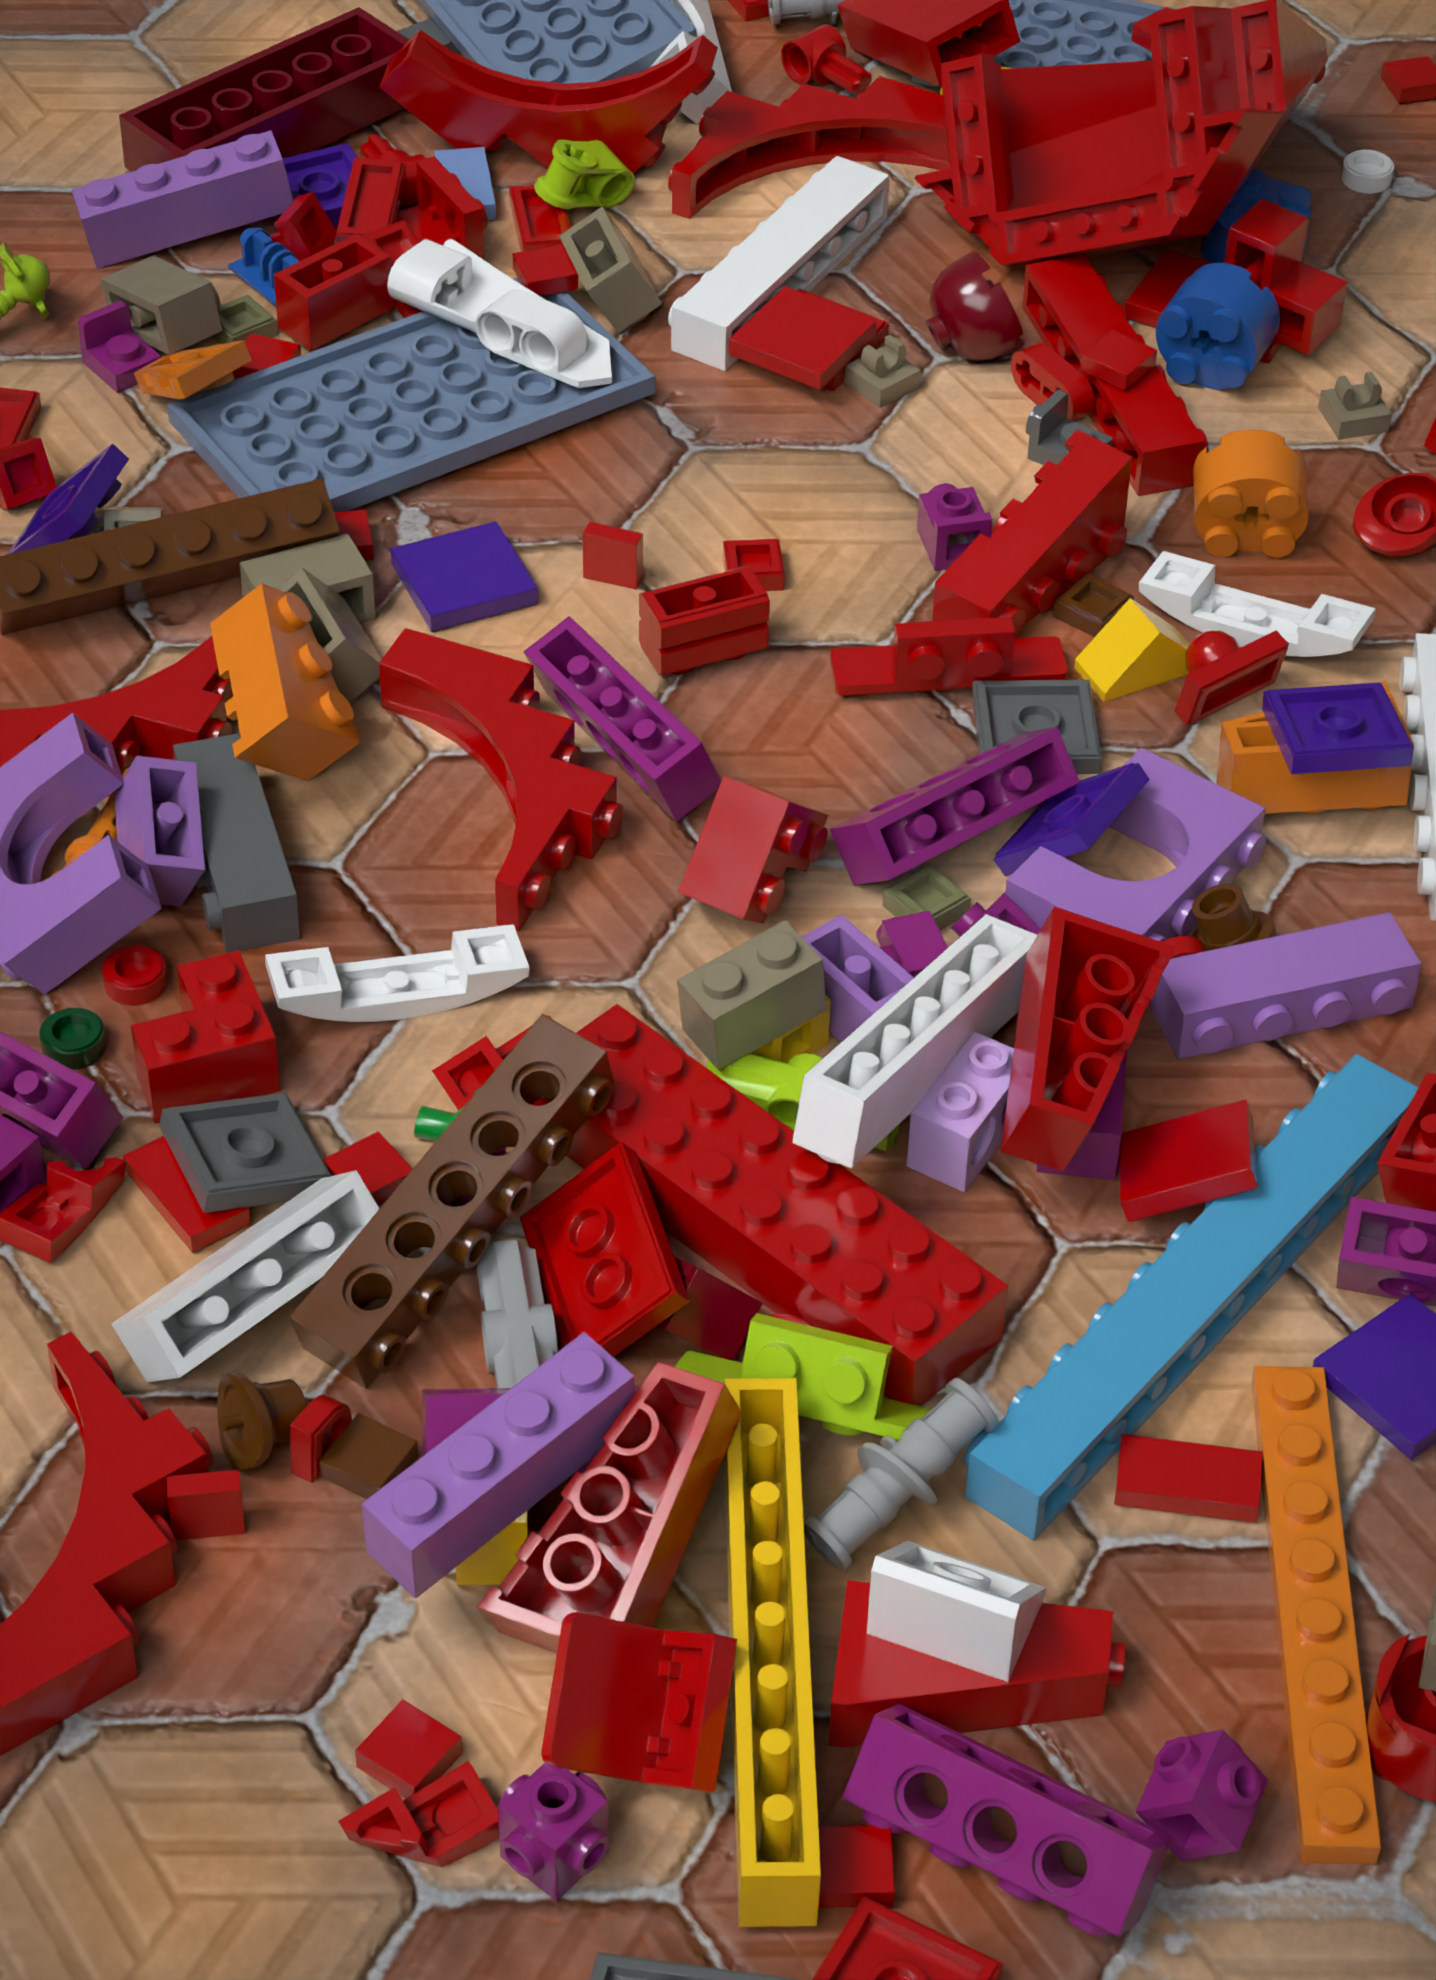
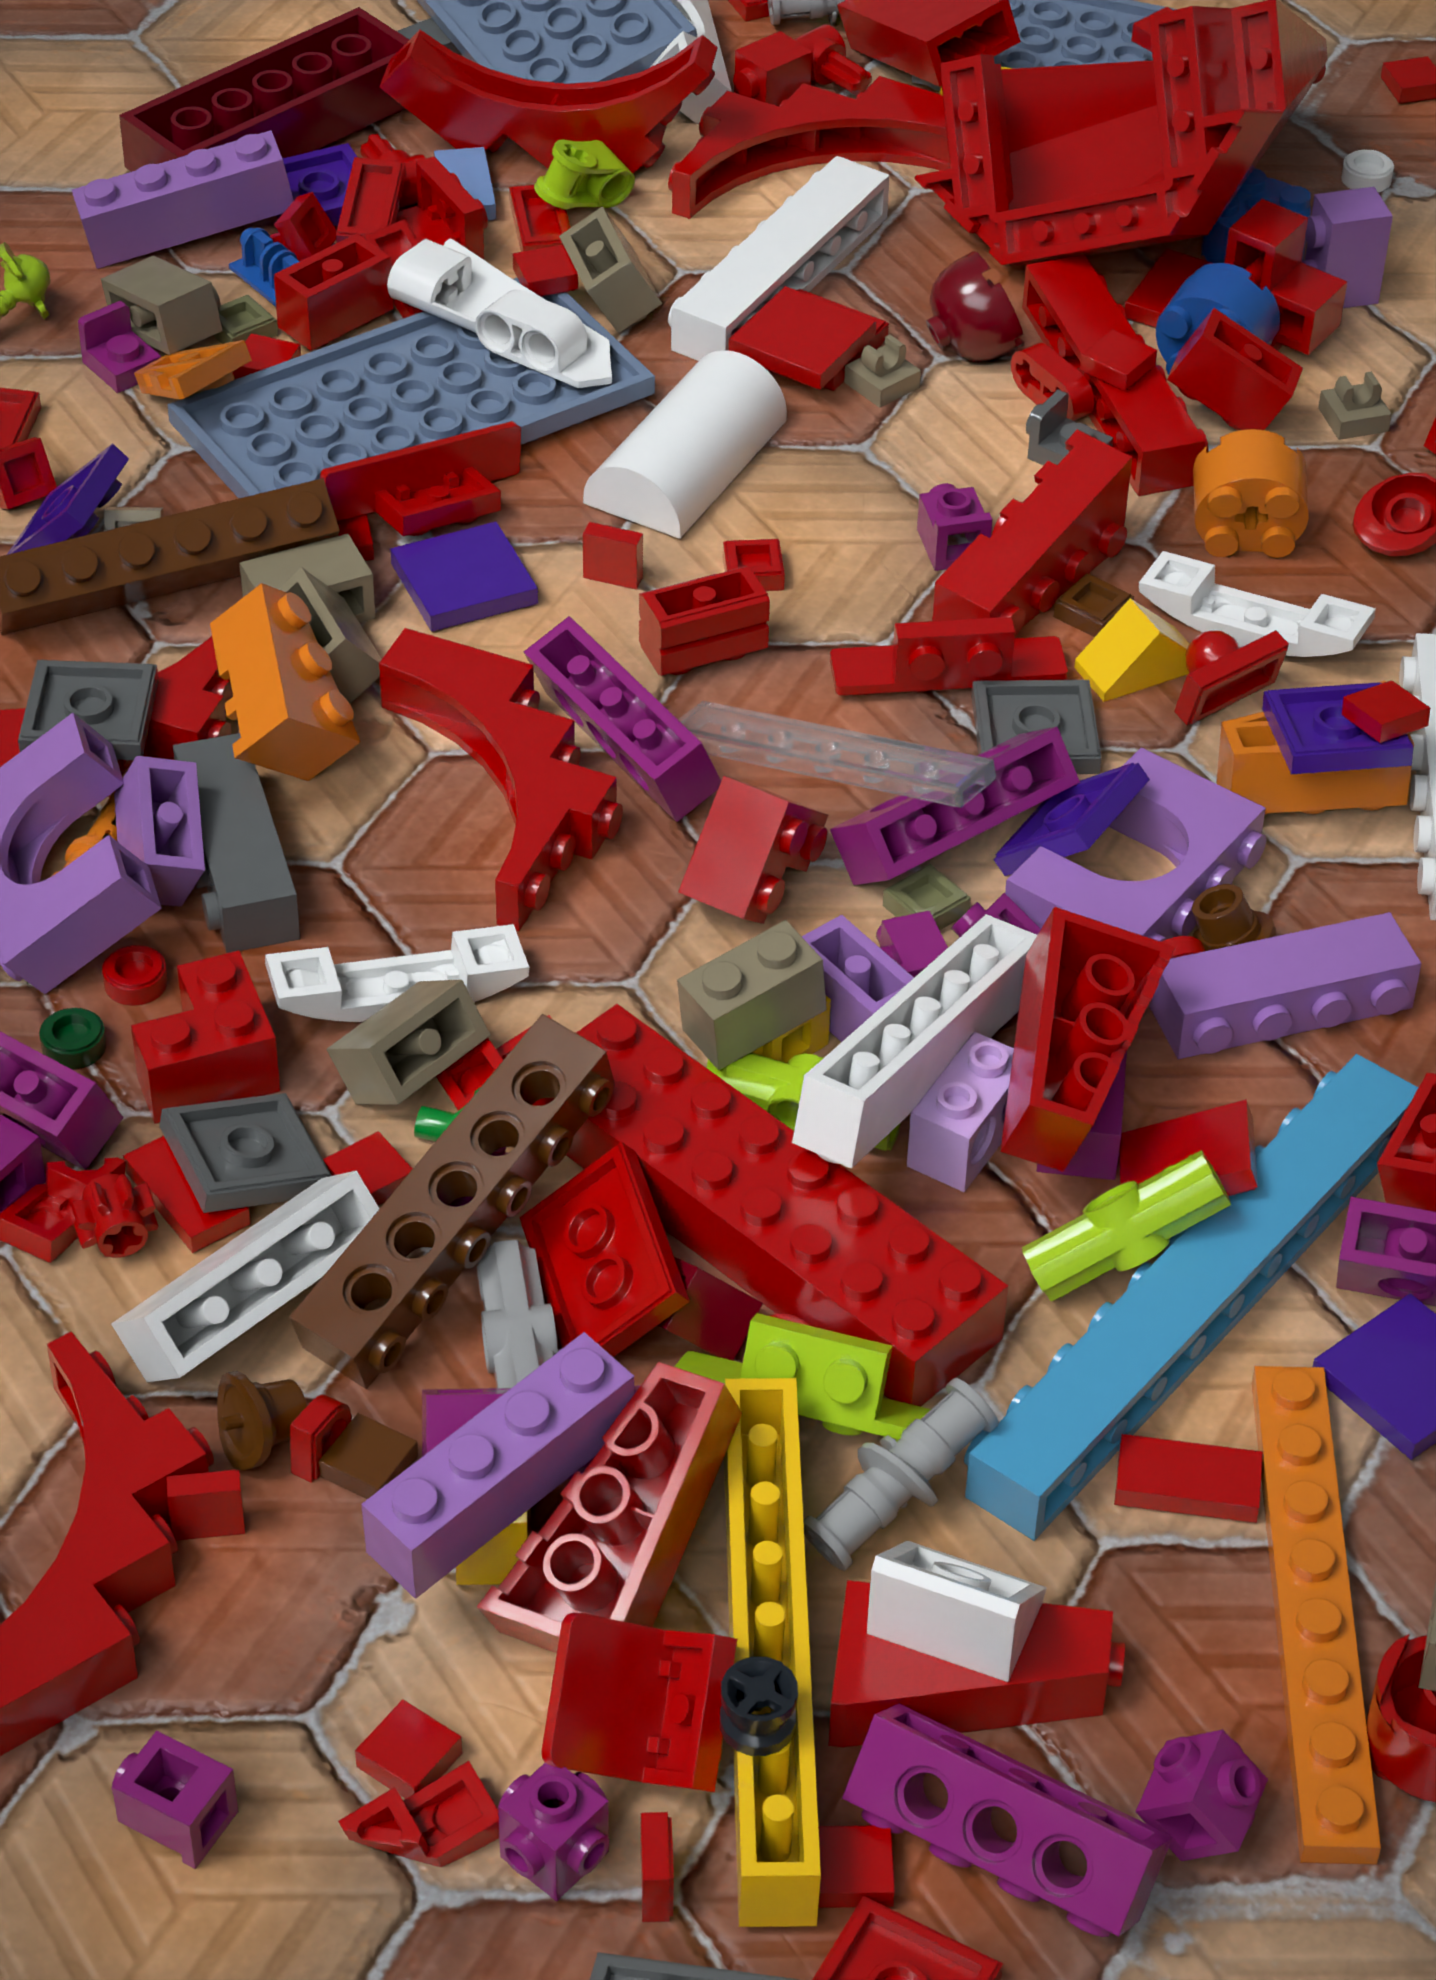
none -> dark grey tile [18,660,159,760]
none -> red gear [71,1174,159,1258]
none -> magenta brick [112,1730,239,1869]
none -> red bracket [320,421,521,536]
none -> dark tan brick [326,980,491,1105]
none -> white brick [583,350,787,539]
none -> red tile [640,1812,674,1922]
none -> clear tile [678,701,996,808]
none -> black wheel [720,1657,798,1756]
none -> red brick [733,31,812,107]
none -> lime piece [1022,1150,1231,1302]
none -> red brick [1167,308,1303,430]
none -> medium lavender brick [1302,187,1393,308]
none -> red tile [1341,680,1431,743]

